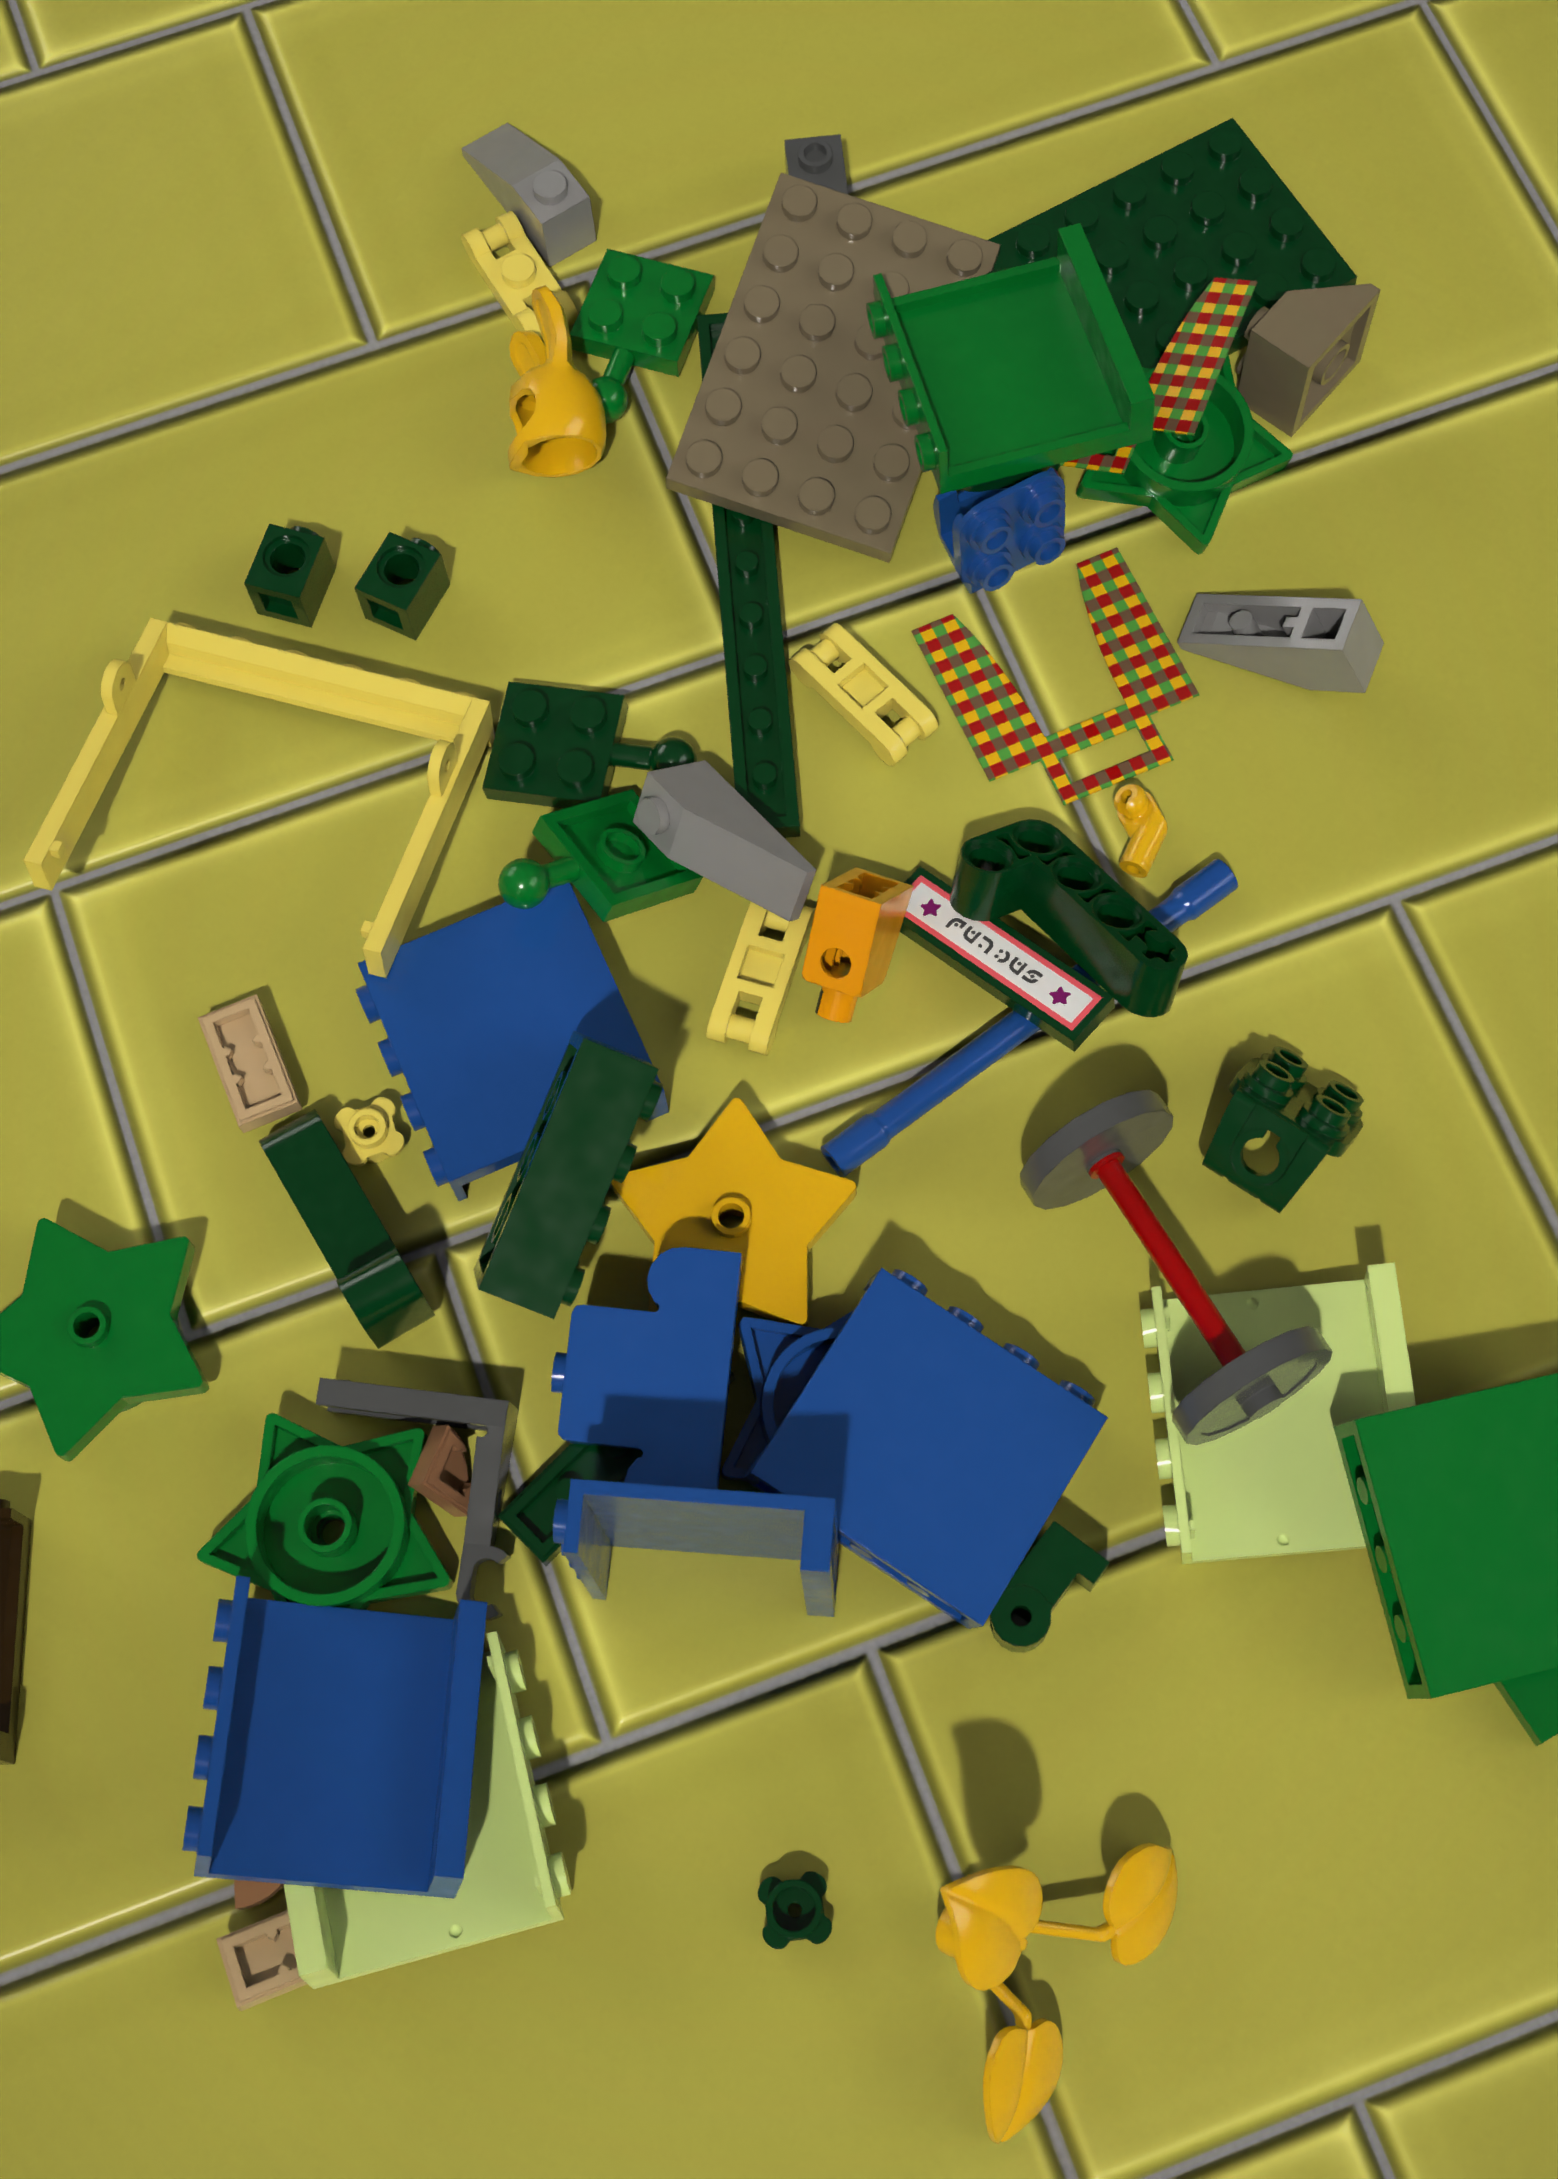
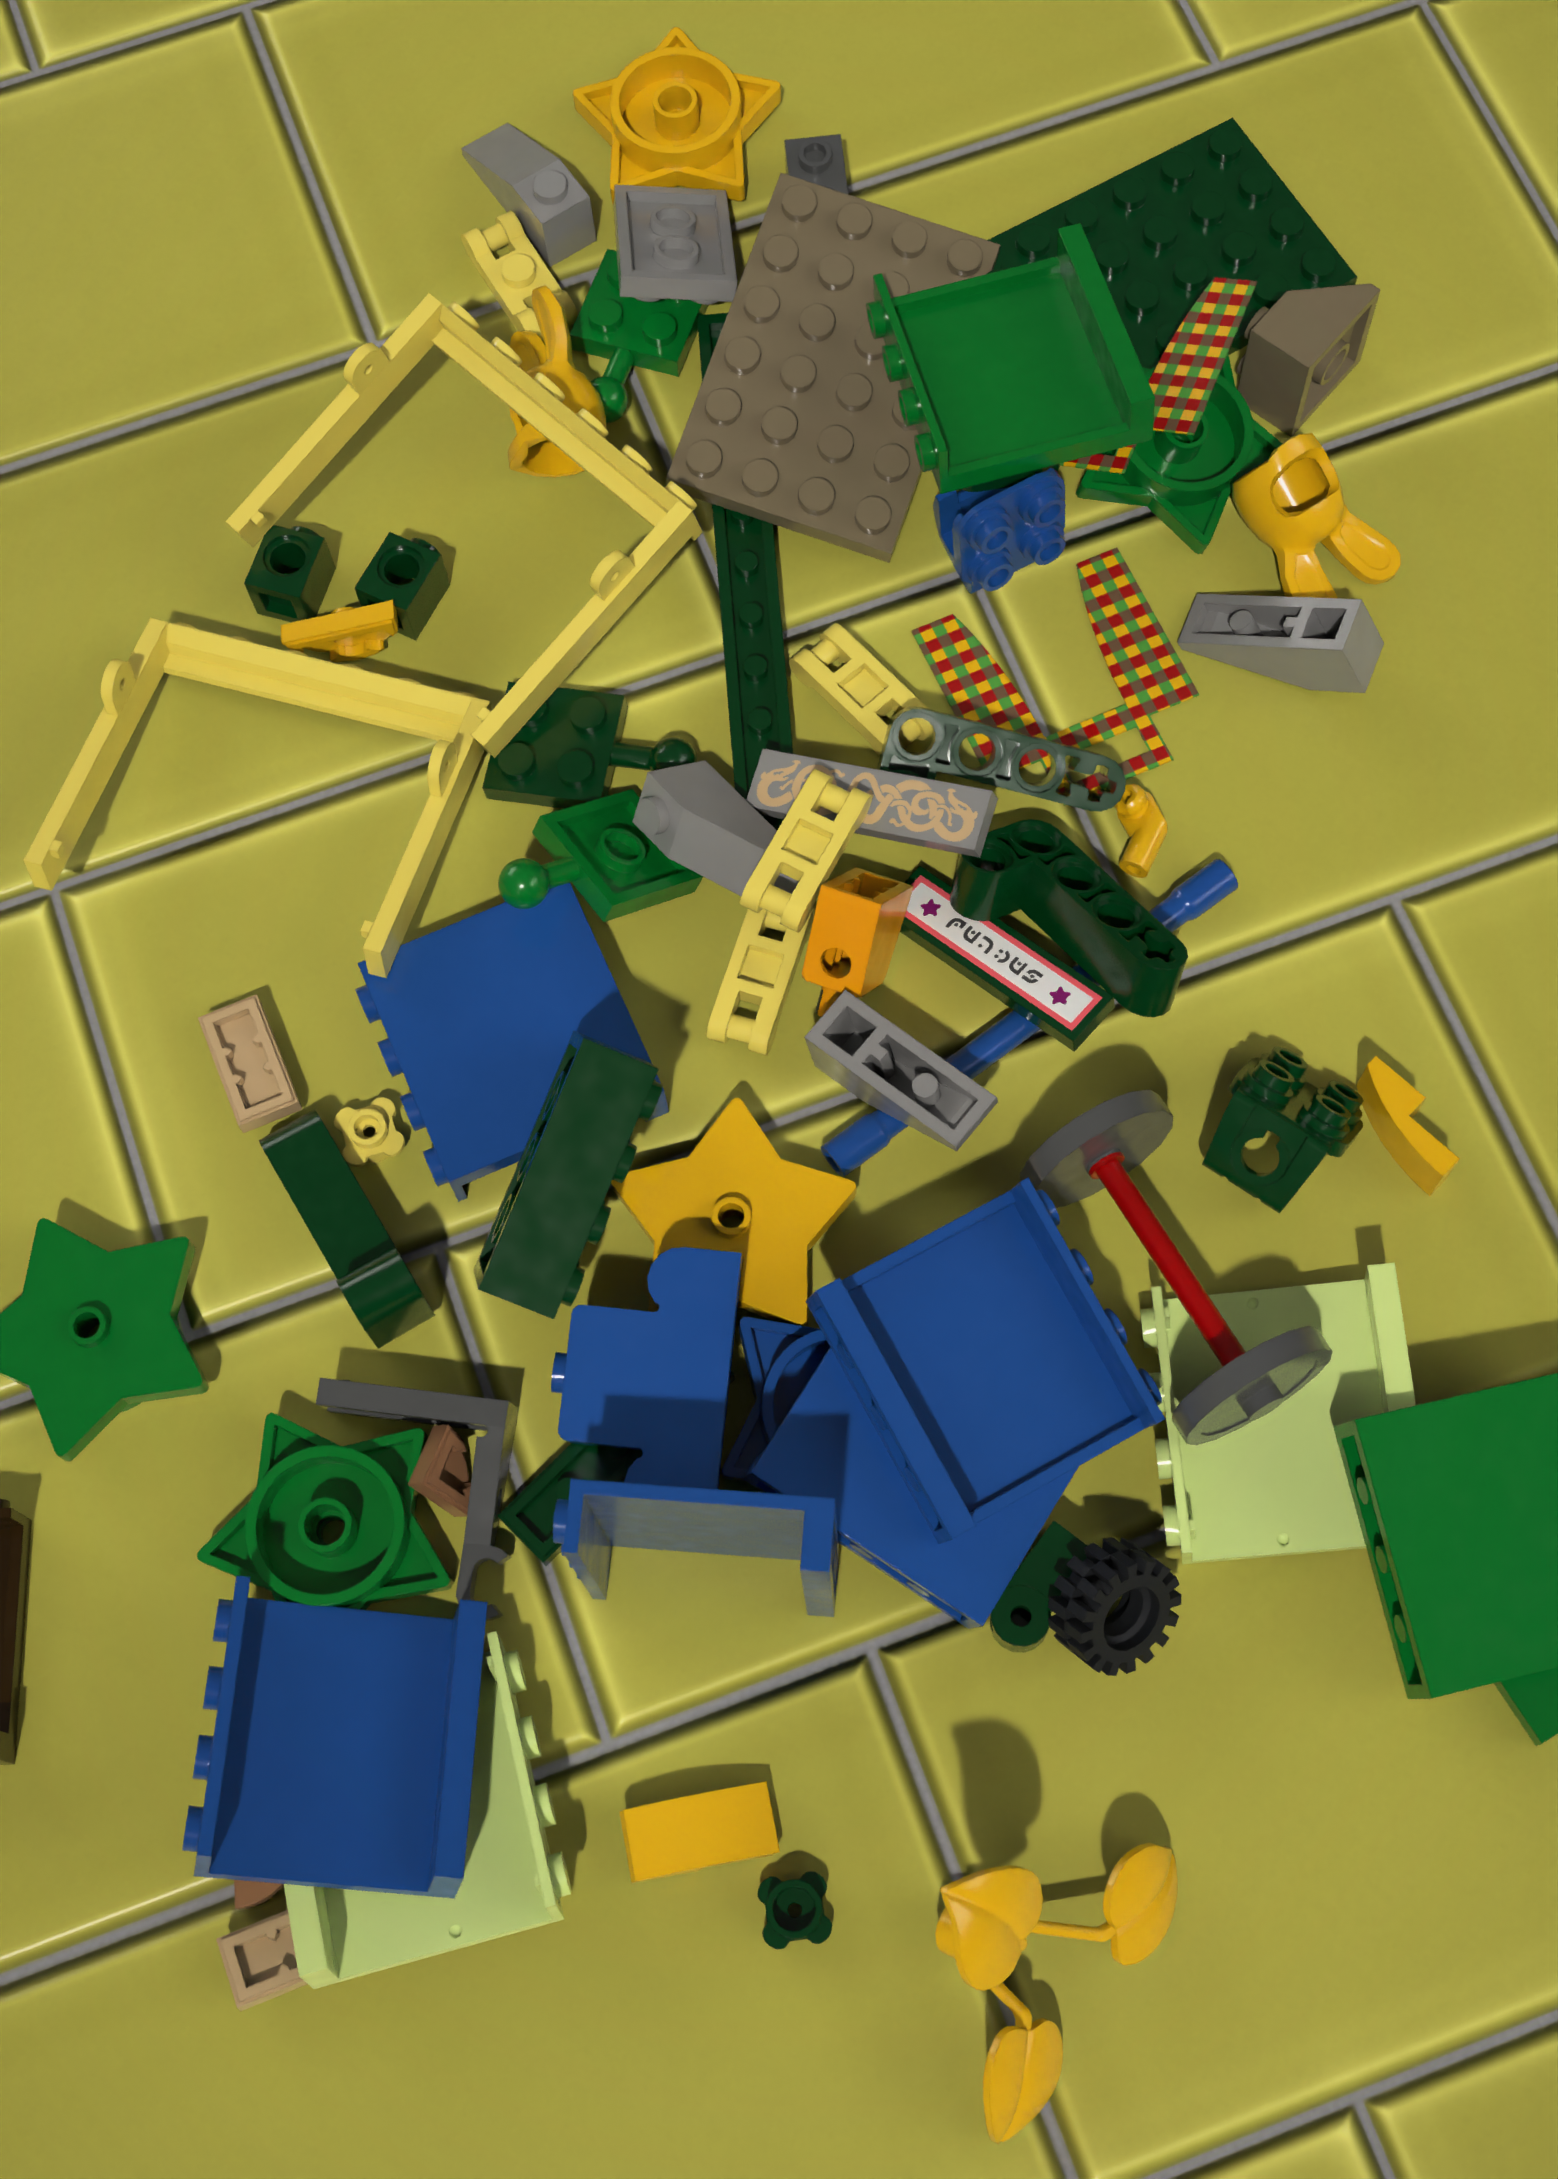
none -> light yellow piece [226,293,702,758]
none -> yellow plate [281,600,398,662]
none -> yellow plate [573,27,781,204]
none -> light grey plate [613,184,737,305]
none -> yellow slope [619,1781,780,1883]
none -> light yellow plate [740,769,873,932]
none -> light grey tile [746,749,998,858]
none -> light grey slope [804,990,998,1151]
none -> blue panel [805,1177,1165,1544]
none -> dark green beam [877,706,1126,812]
none -> black tyre [1048,1537,1181,1676]
none -> yellow piece [1231,433,1401,598]
none -> yellow slope [1356,1056,1460,1196]

